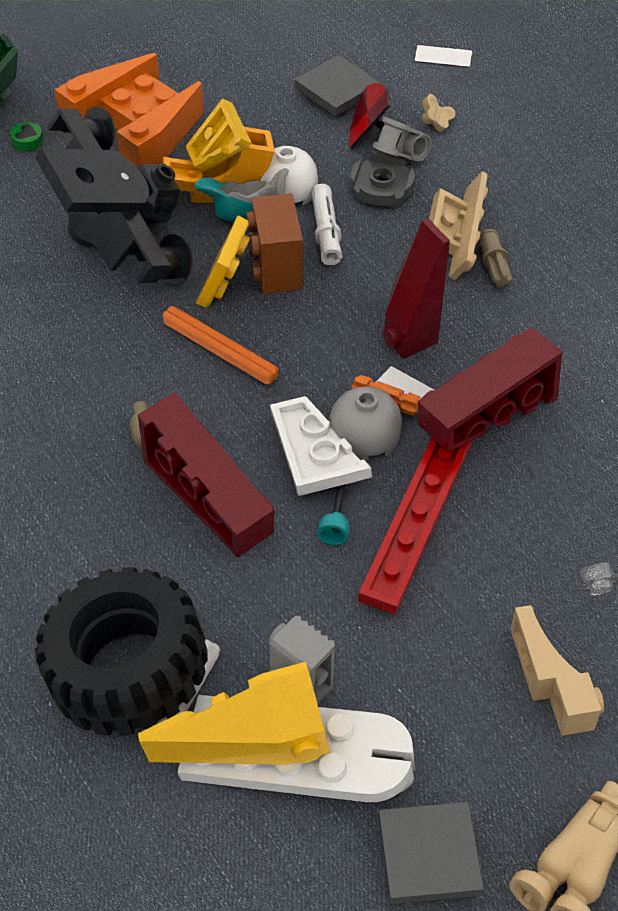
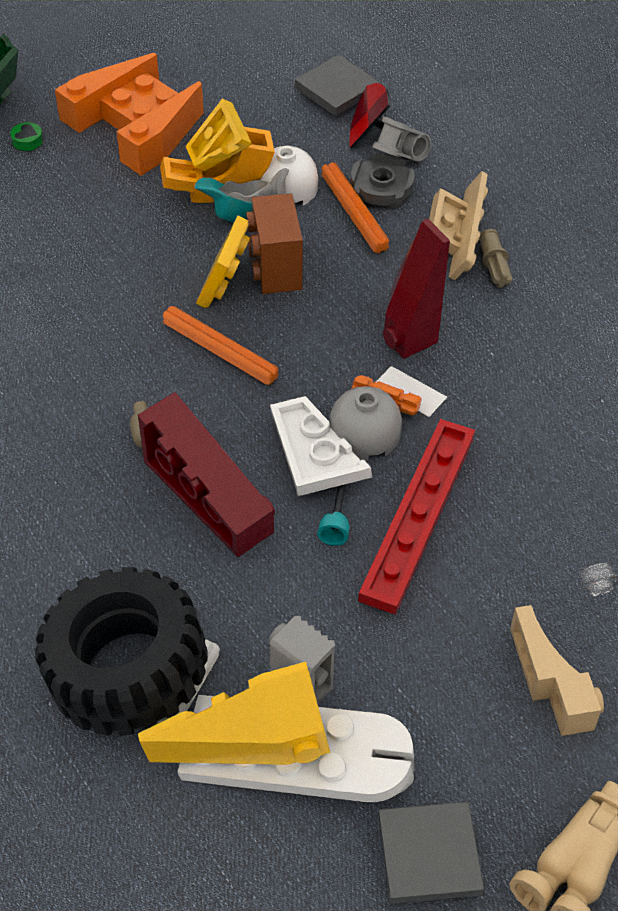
black piece [35,107,193,286] -> none
white pin [311,184,343,265] -> none
white sticker [415,45,472,67] -> none
dark red wedge [418,327,563,452] -> none
tan piece [422,94,455,132] -> none
none -> orange axle [322,162,389,254]

